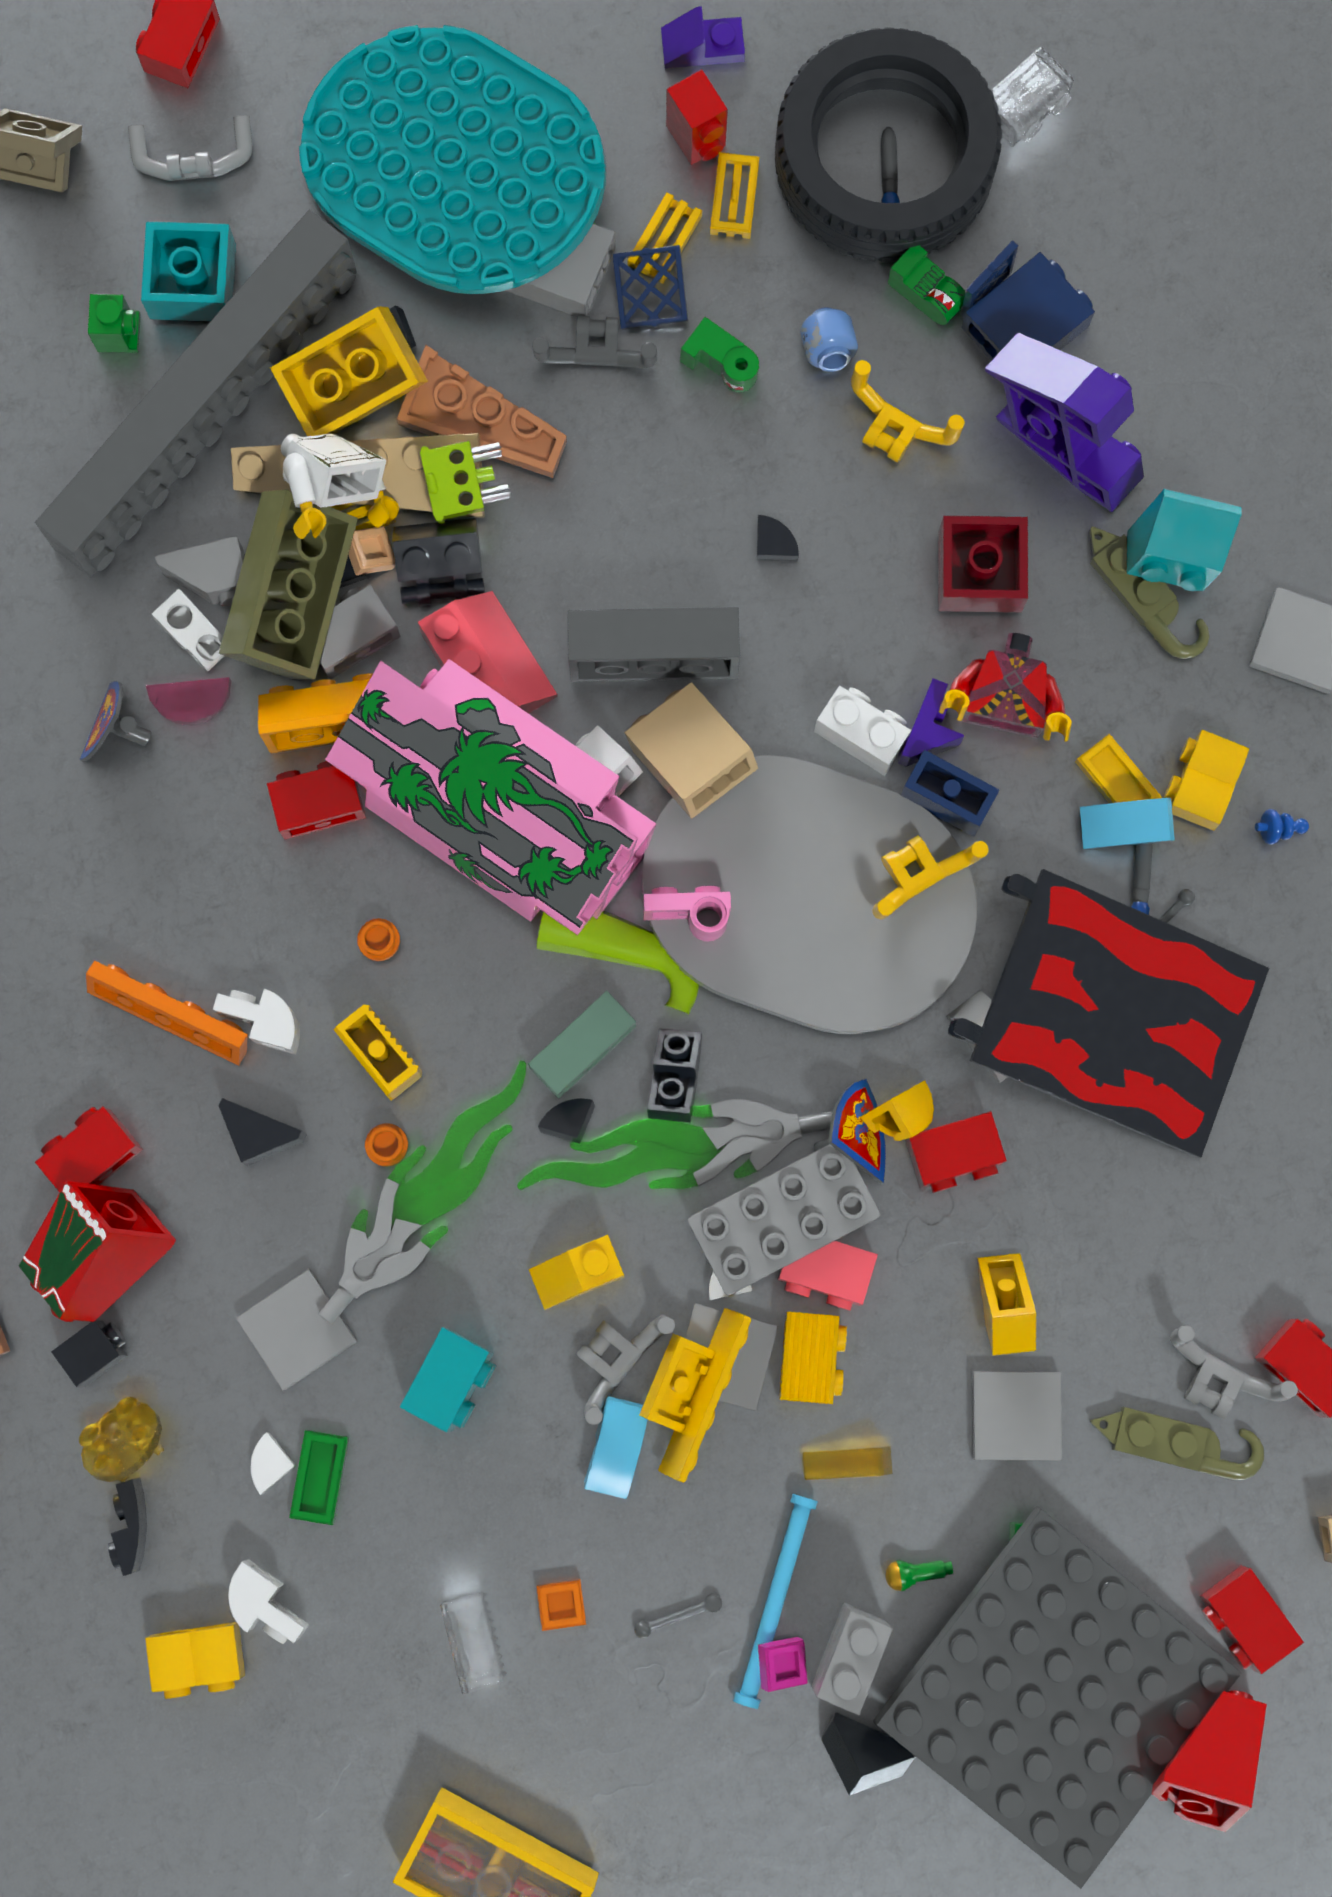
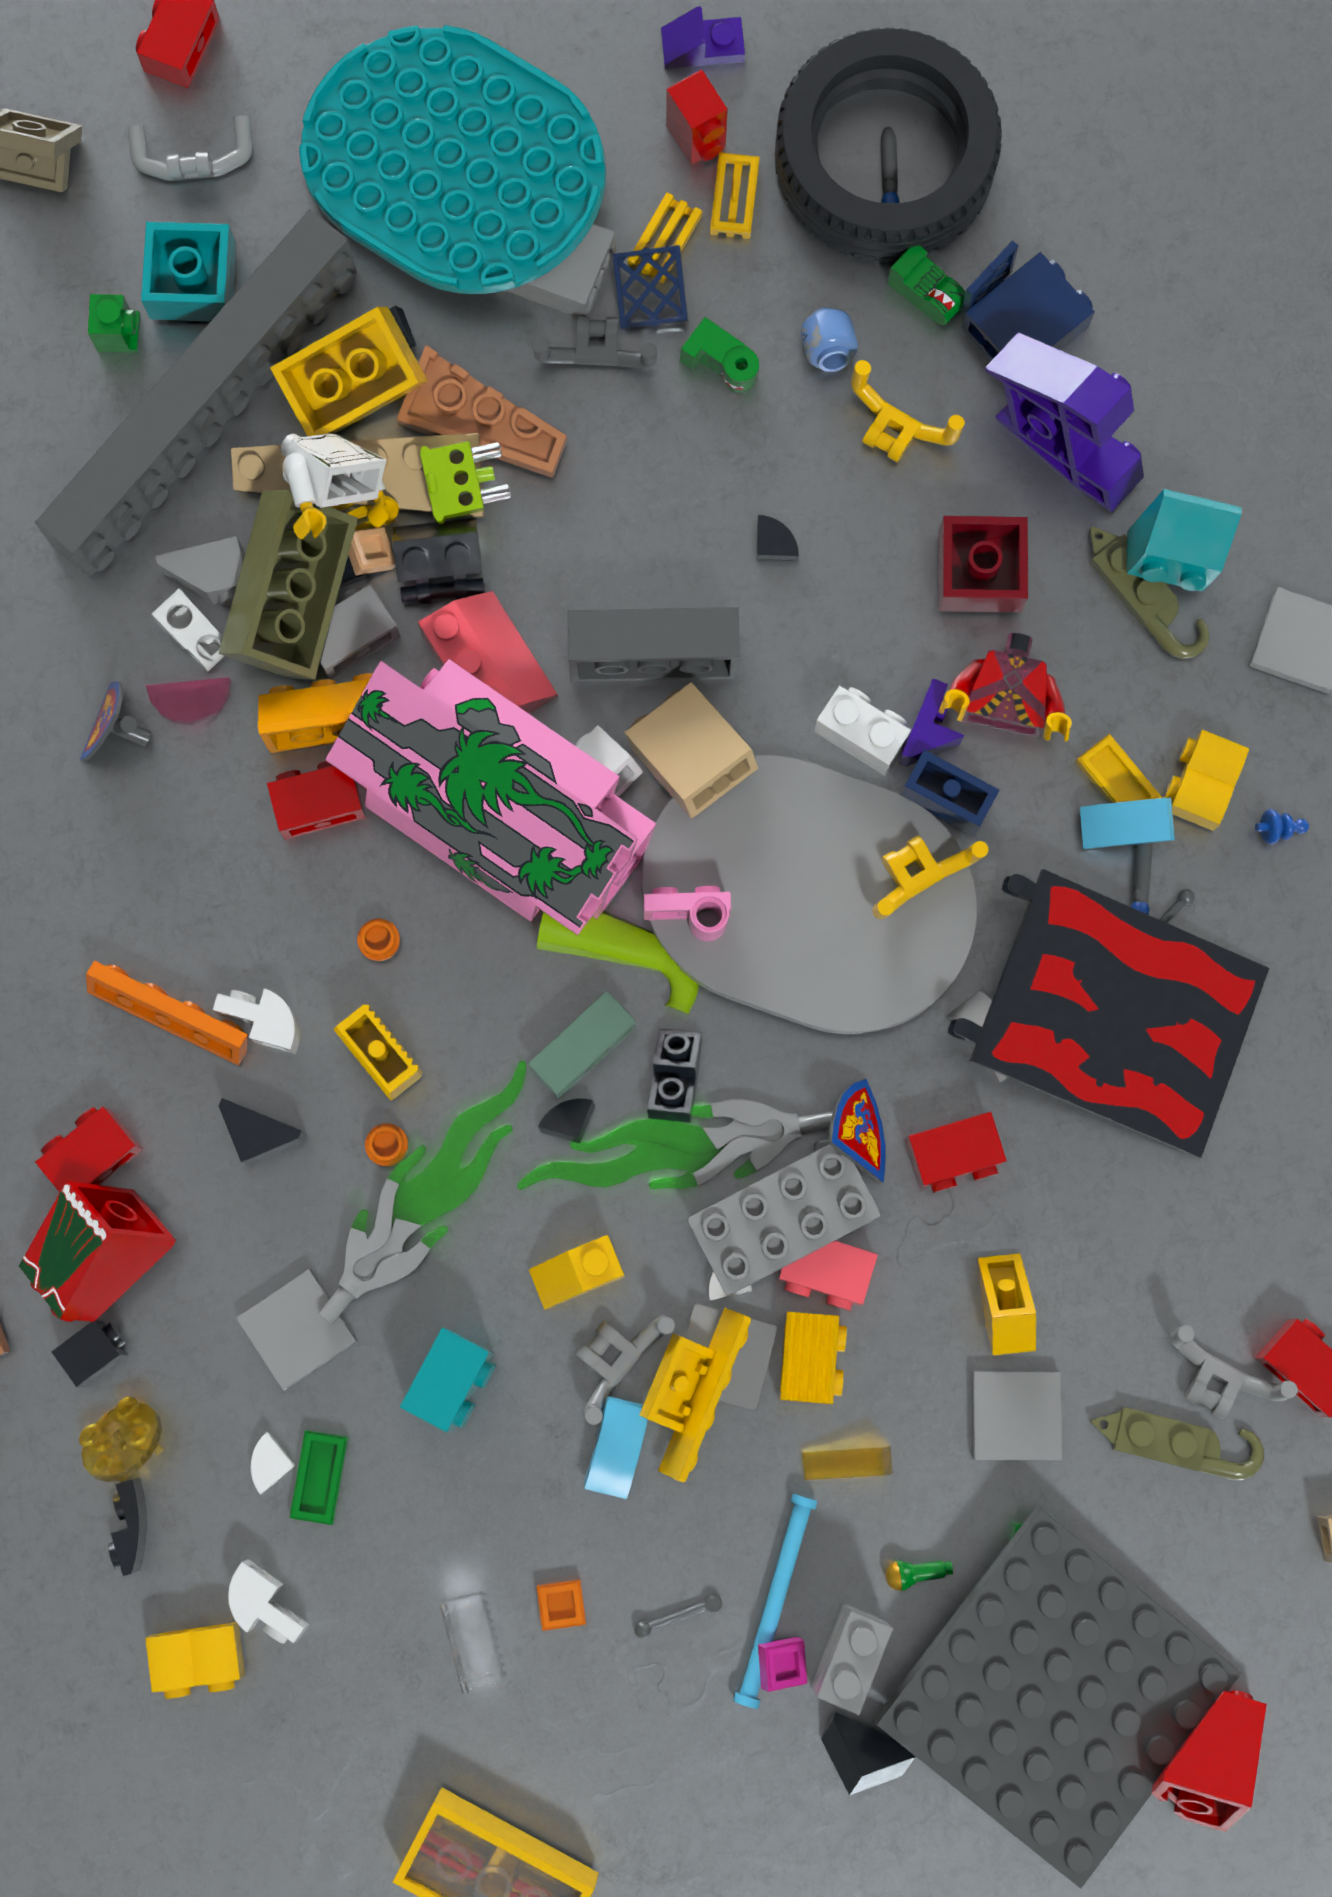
yellow brick [860,1080,934,1141] -> none
clear brick [992,47,1074,147] -> none
red brick [1200,1565,1304,1674] -> none

